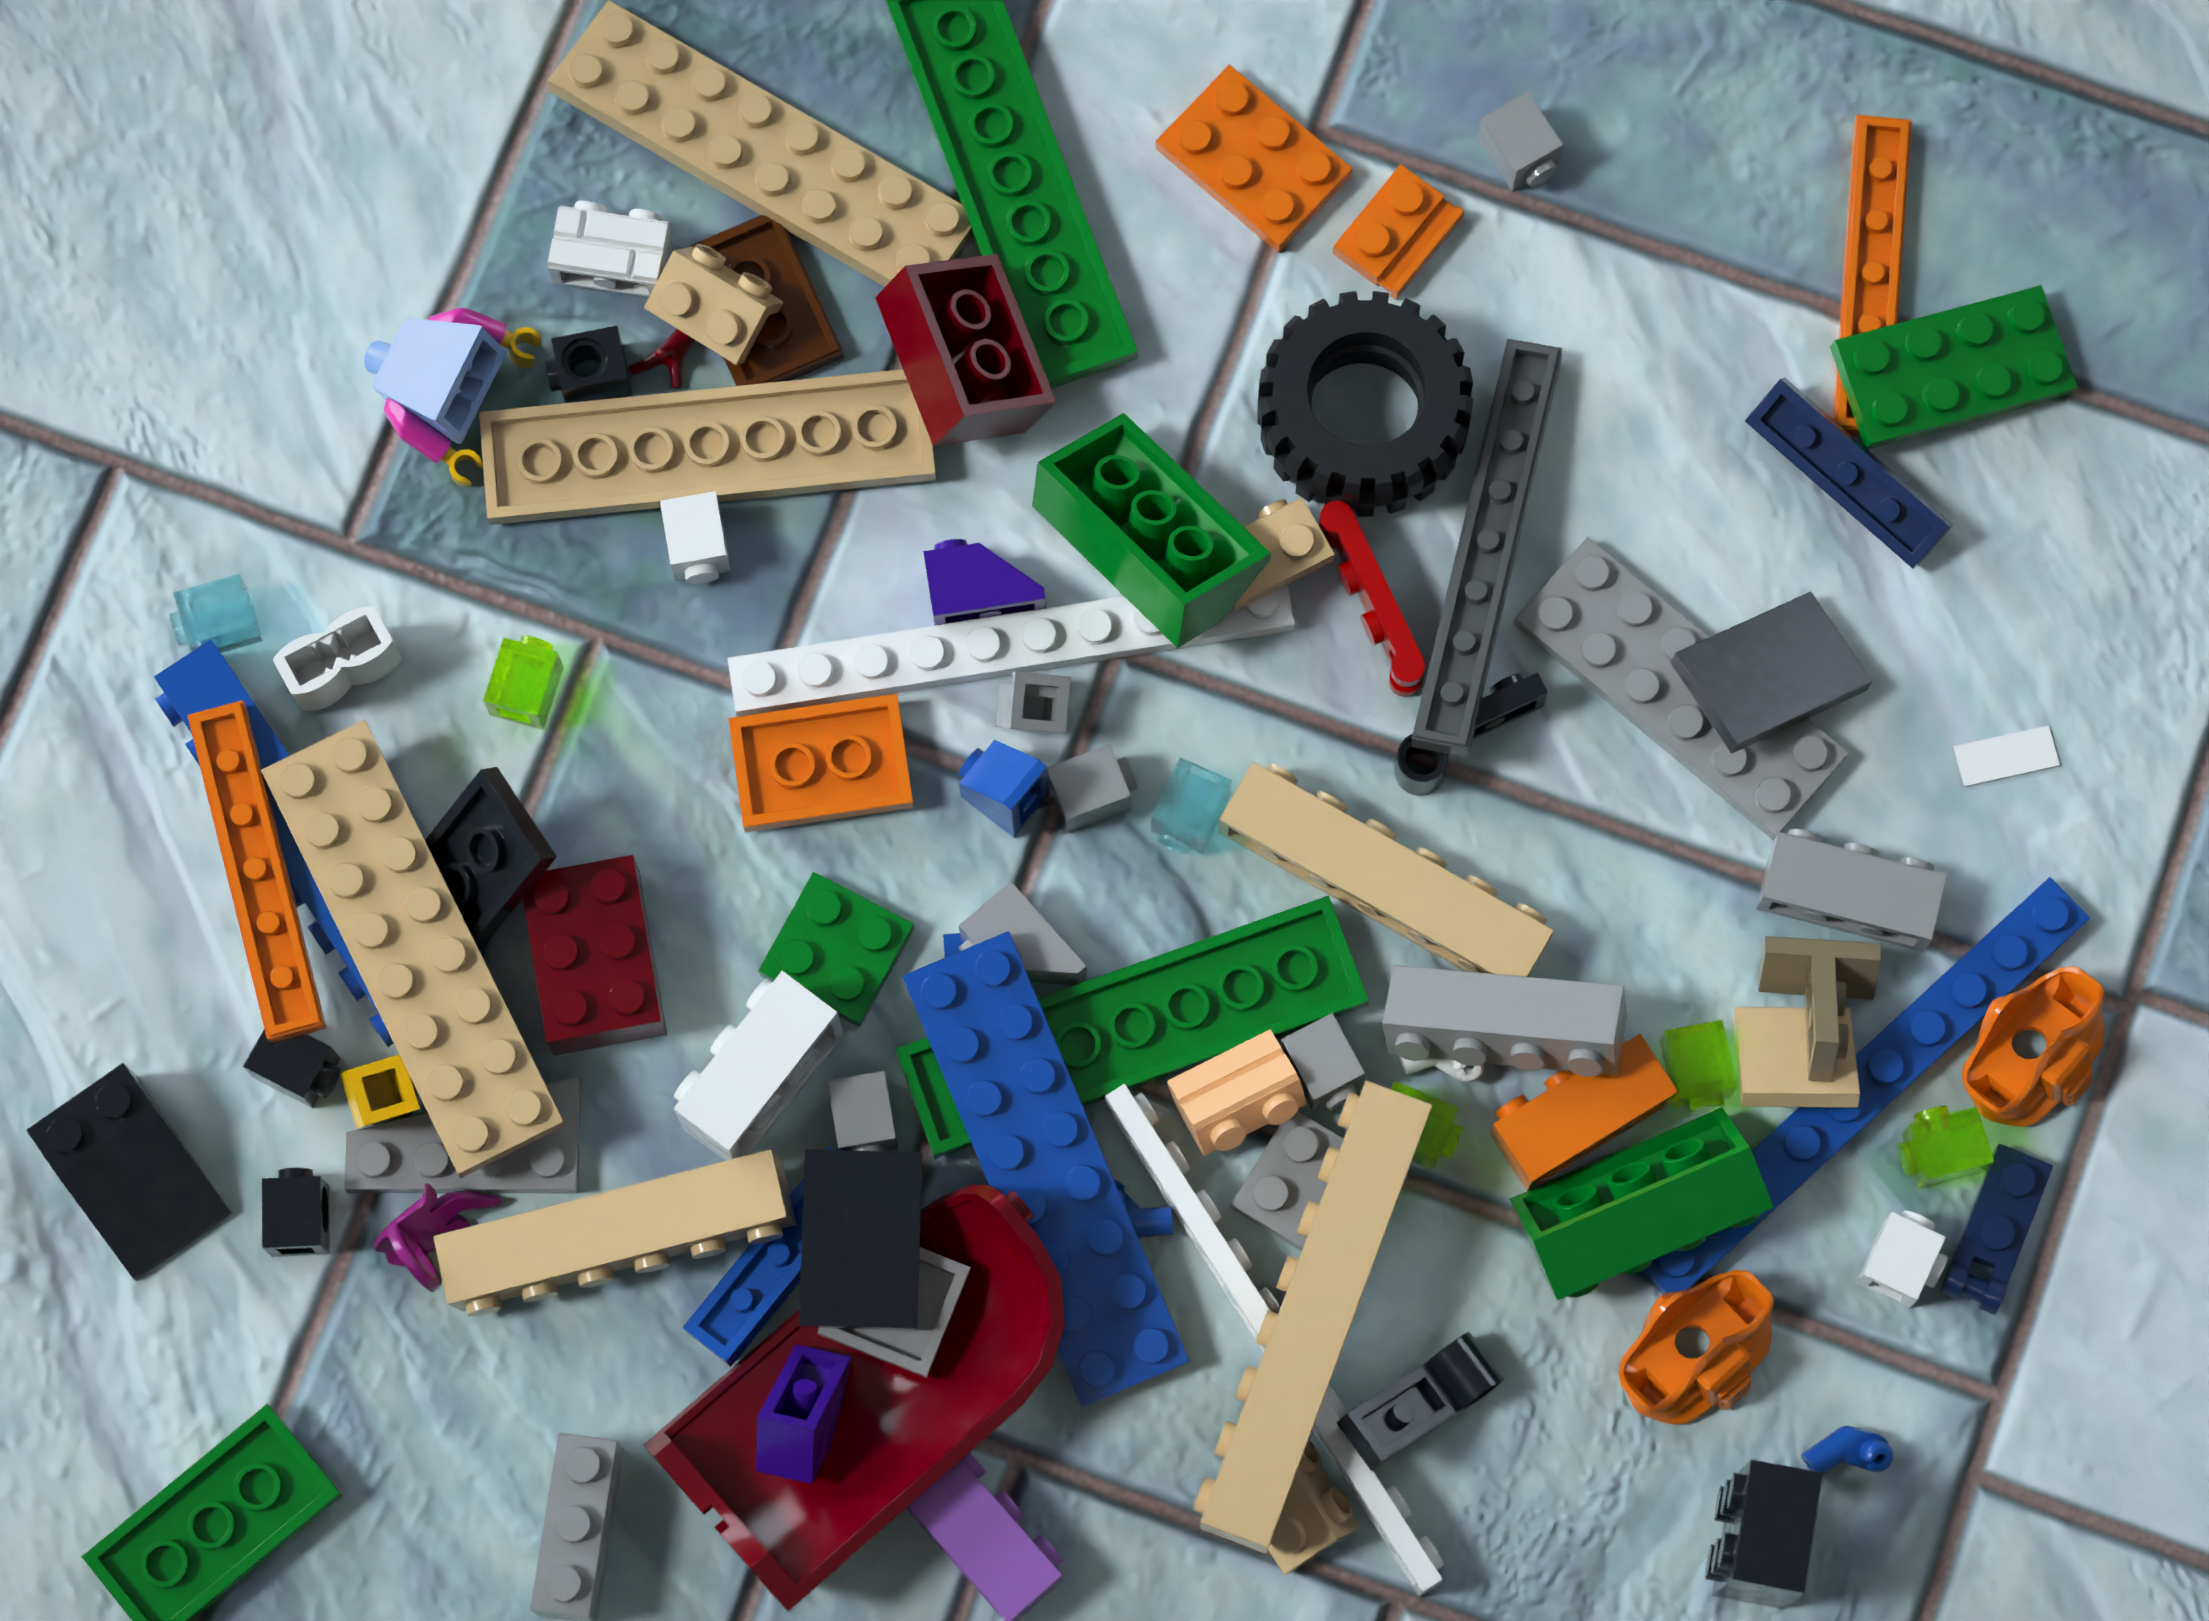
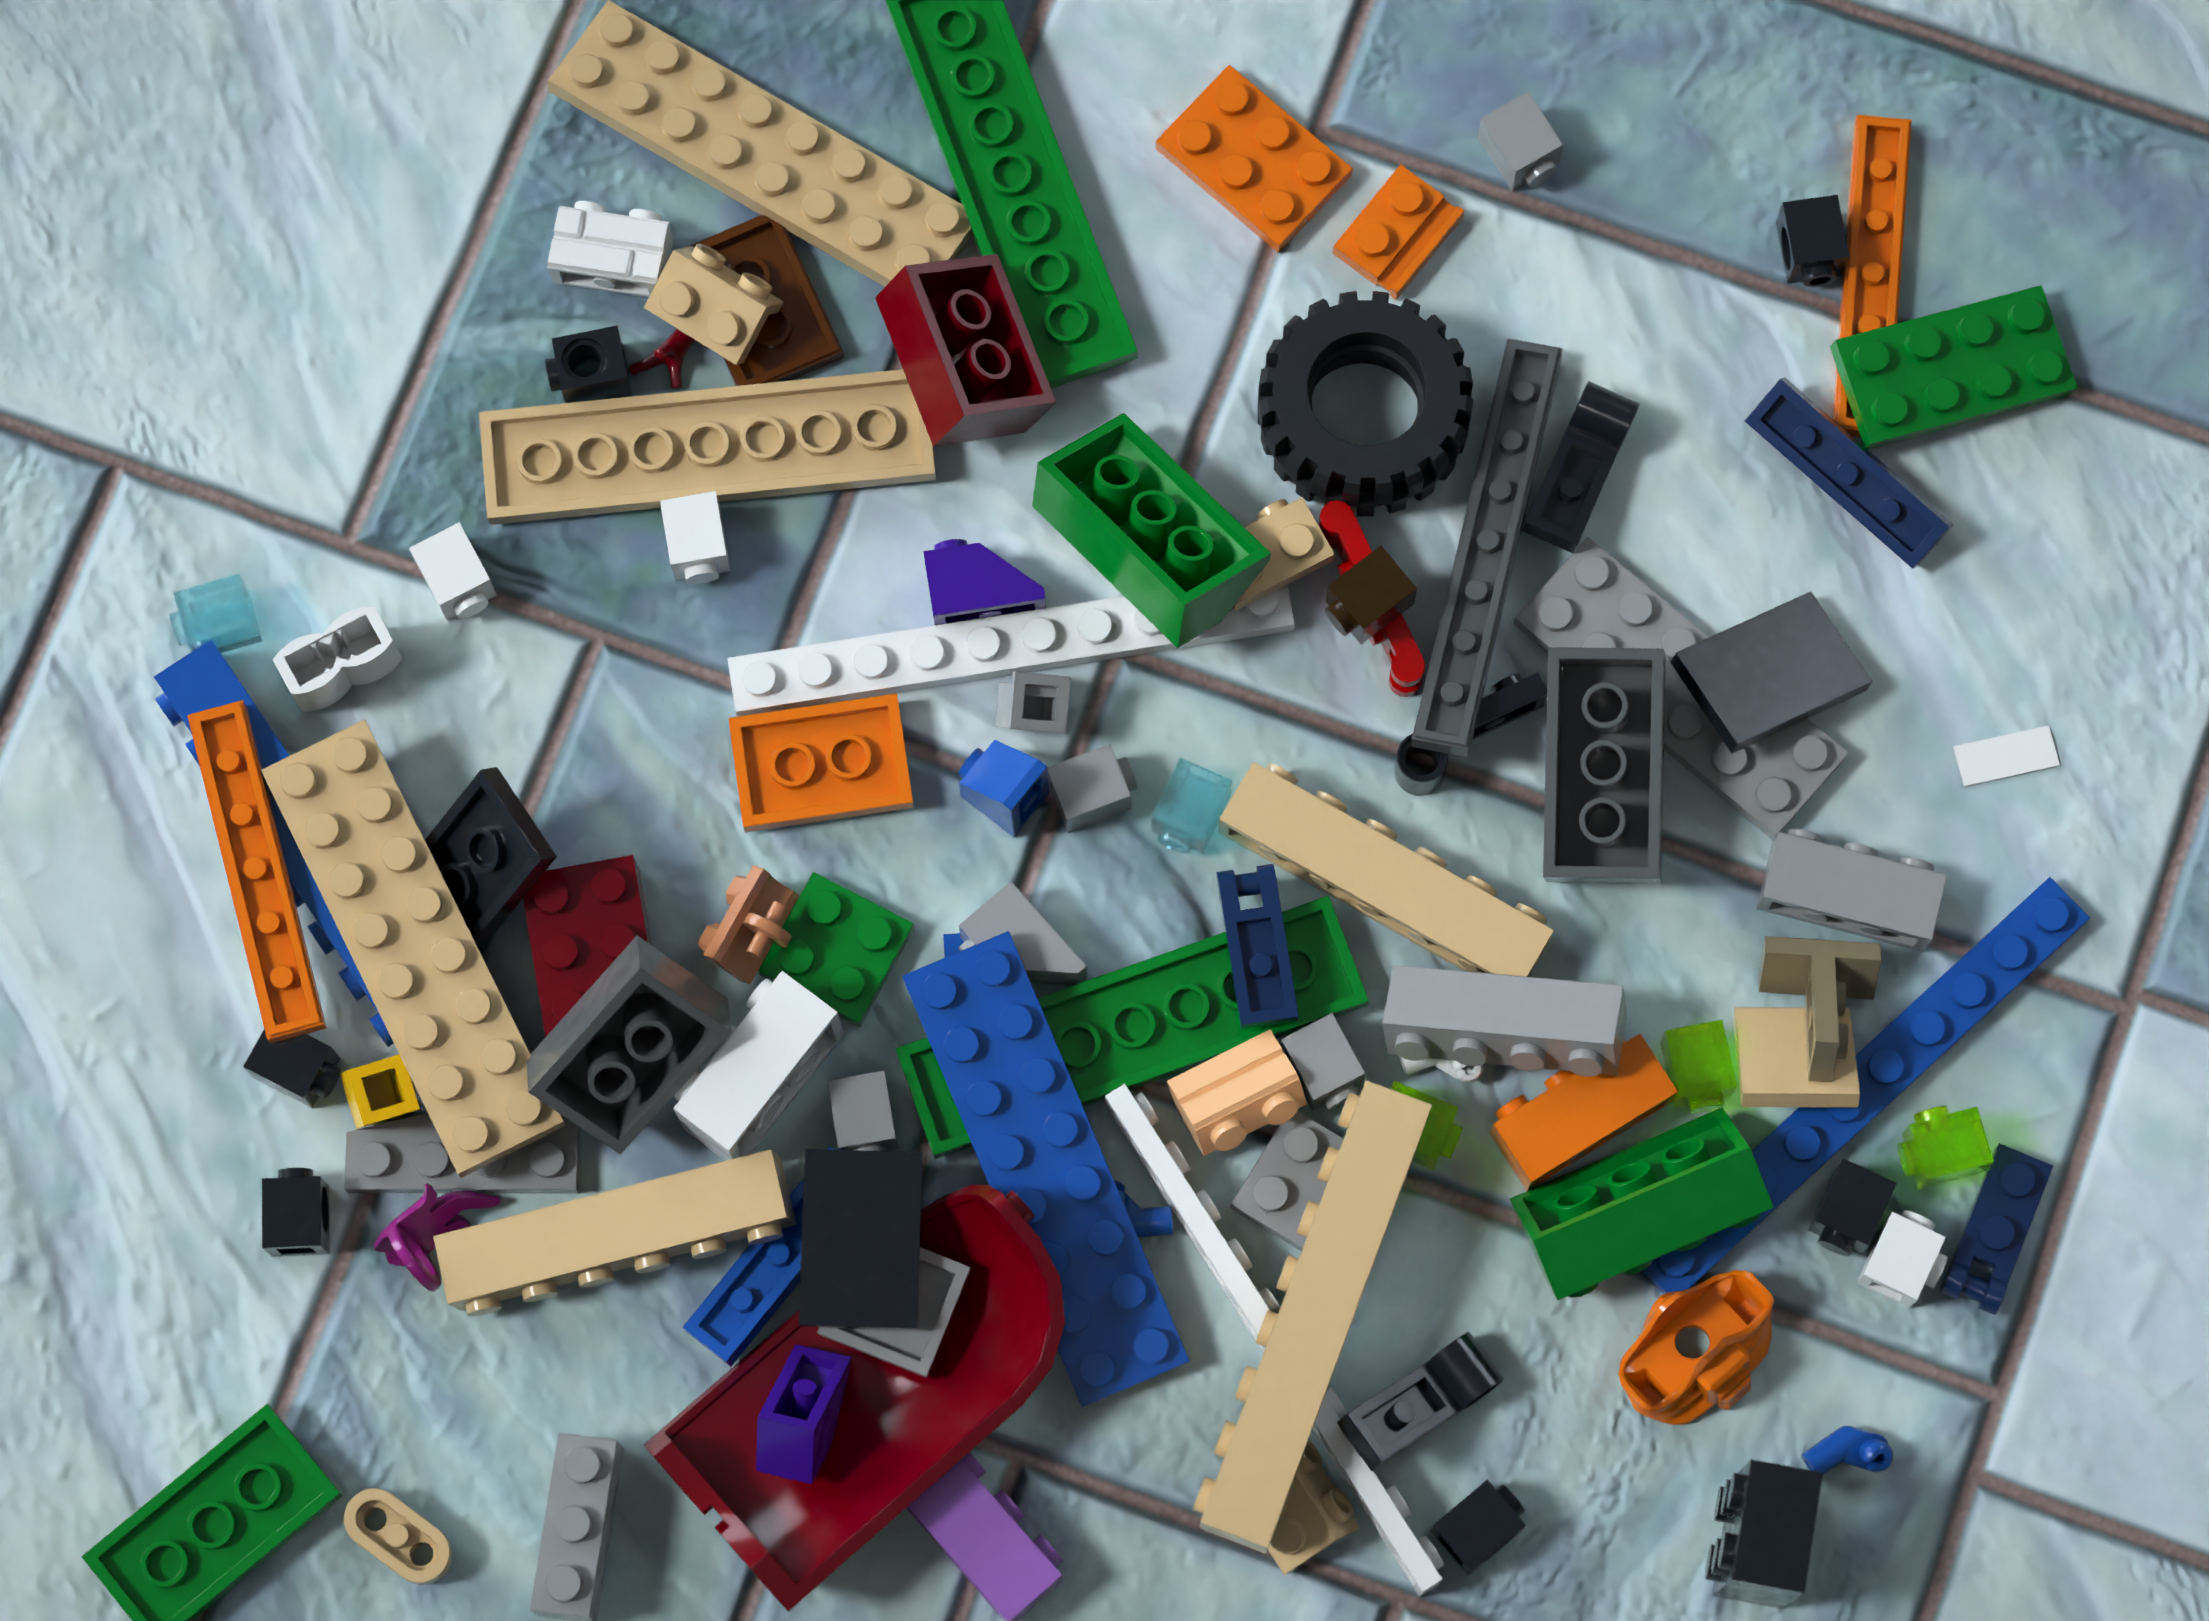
black slope [26,1063,232,1281] -> none
light blue torso [364,307,542,487] -> none
clear neon green brick [483,635,564,730] -> none
orange piece [1962,966,2105,1127] -> none
none -> tan plate [344,1488,452,1585]
none -> white brick [409,522,497,621]
none -> dark grey brick [527,936,732,1155]
none -> nougat hips [698,865,800,985]
none -> dark blue plate [1216,864,1299,1029]
none -> dark brown brick [1325,545,1417,645]
none -> black brick [1430,1479,1526,1576]
none -> black plate [1522,381,1640,553]
none -> dark grey brick [1543,647,1666,884]
none -> black brick [1776,195,1849,287]
none -> black brick [1808,1158,1897,1256]

